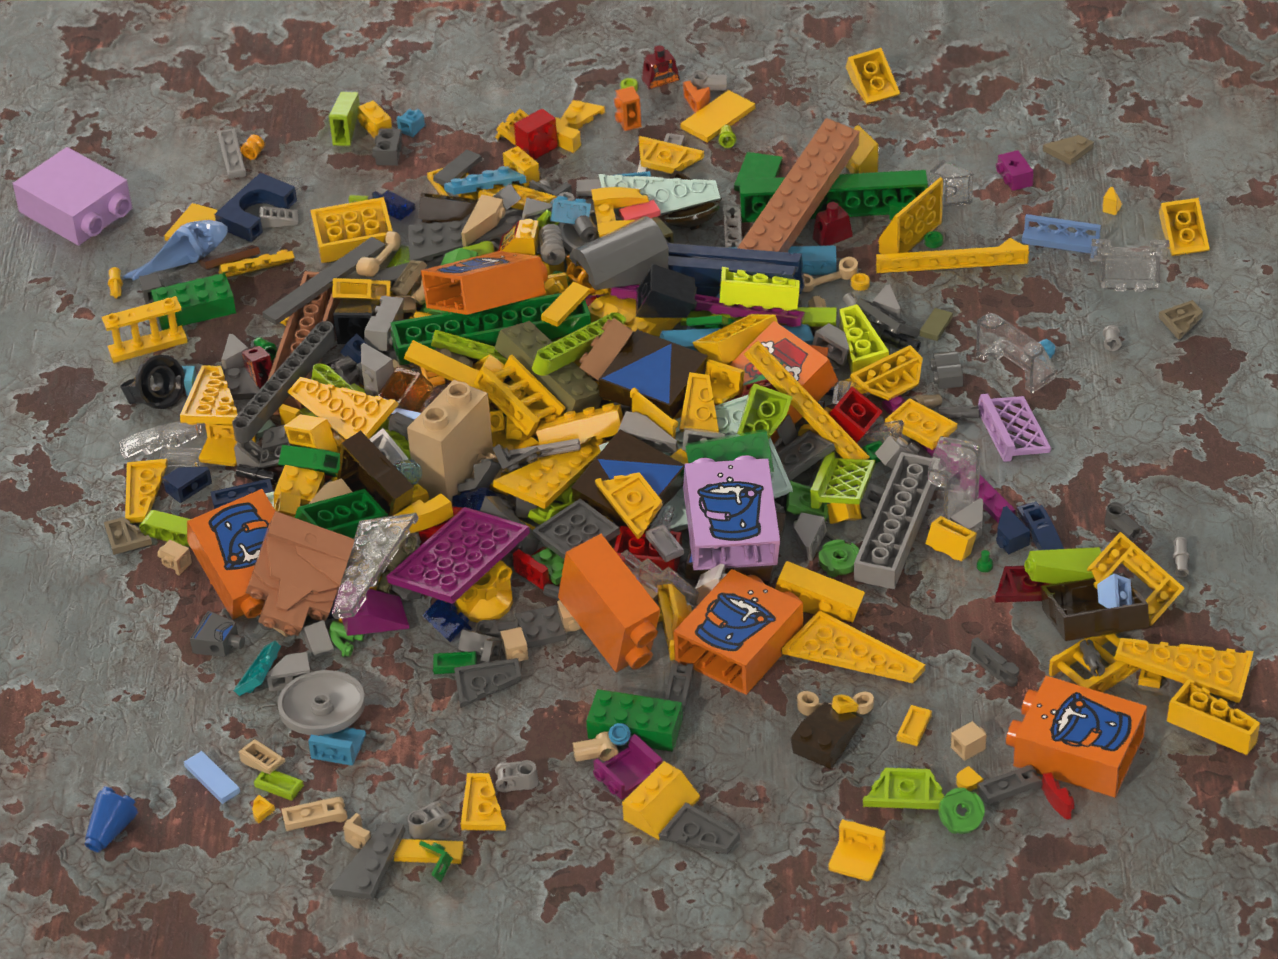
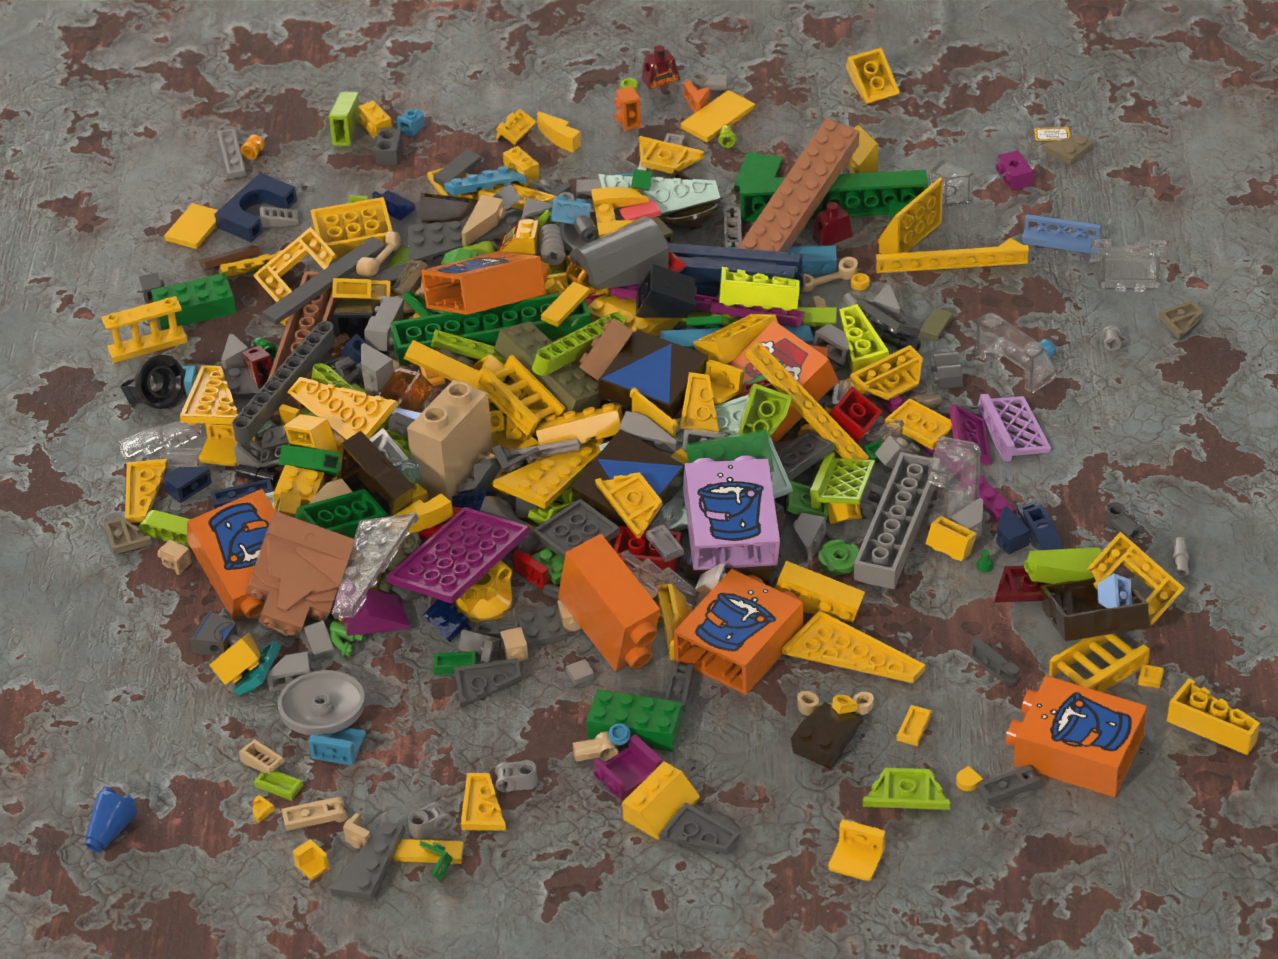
lavender brick [13,147,132,246] -> none
yellow axle [108,267,123,299] -> none
medium blue piece [123,220,228,281] -> none
light blue tile [184,751,240,804] -> none
red brick [514,109,558,160] -> none
yellow wing [561,100,605,130] -> none
dark grey piece [774,415,798,449] -> none
green tile [924,231,943,248] -> none
bright green plate [938,788,985,834] -> none
tan brick [951,721,987,761] -> none
red slope [1042,772,1075,820] -> none
dark grey pin [1079,639,1105,676] -> none
yellow slope [1102,187,1122,215] -> none
yellow wing [1114,638,1254,703] -> none
yellow slope [1159,198,1210,256] -> none
none -> yellow slope [209,633,262,685]
none -> yellow wedge [253,227,337,302]
none -> yellow panel [293,839,329,880]
none -> clear orange tile [328,333,350,357]
none -> green tile [403,292,436,317]
none -> light grey tile [566,659,595,686]
none -> green tile [631,169,653,191]
none -> red sticker [668,251,686,273]
none -> magenta tile [949,404,991,466]
none -> sticker [1034,127,1070,141]

